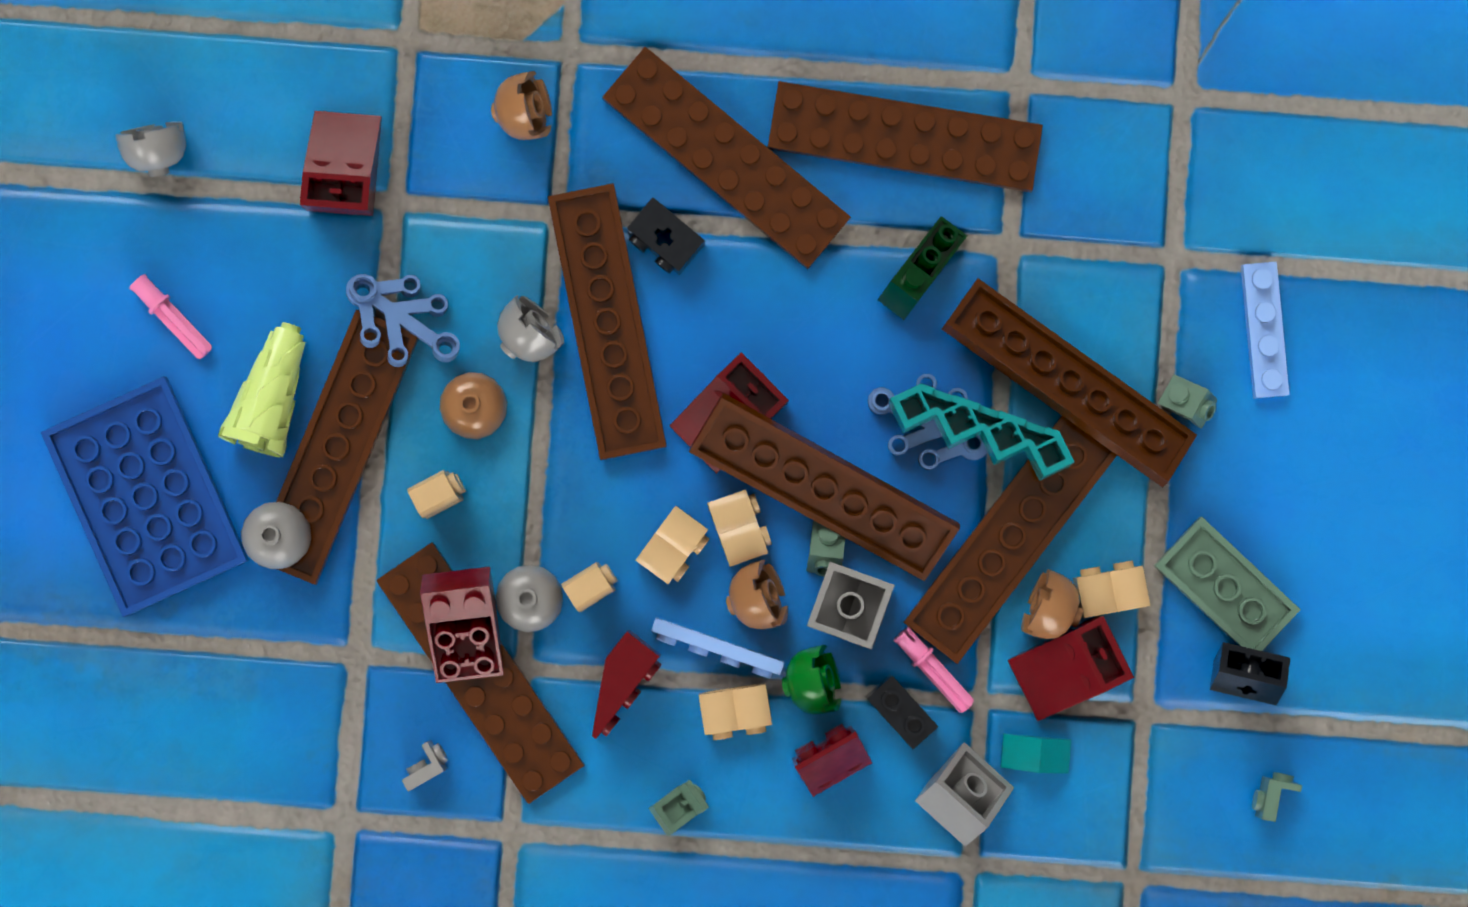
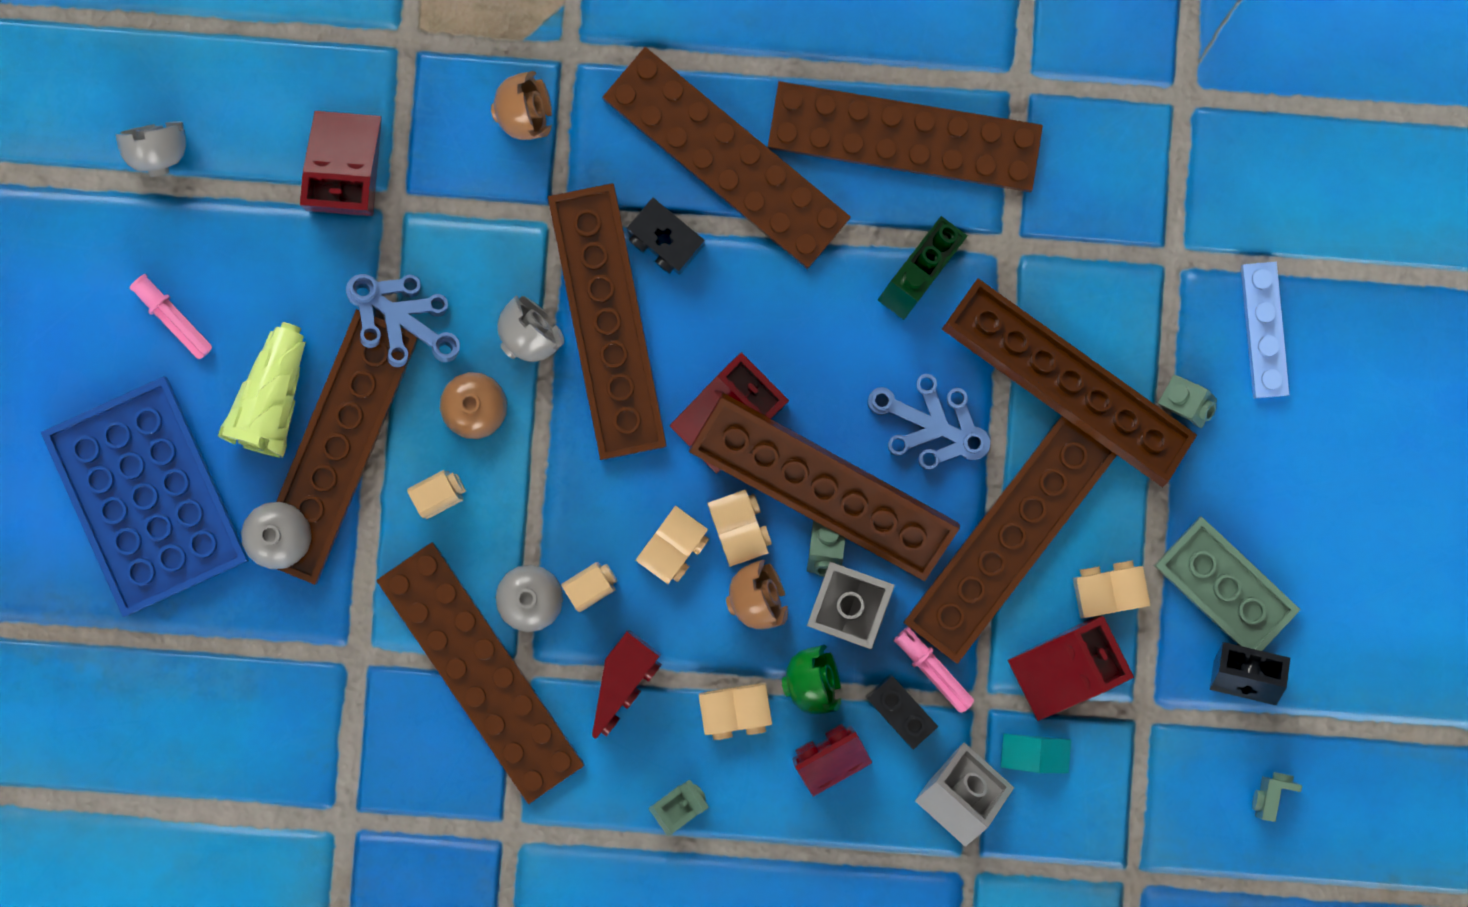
light grey bracket [402,740,448,792] -> none
dark red slope [420,567,504,683] -> none
light blue plate [651,617,784,679] -> none
teal brick [888,383,1075,481] -> none
medium nougat cylinder [1021,569,1083,639] -> none

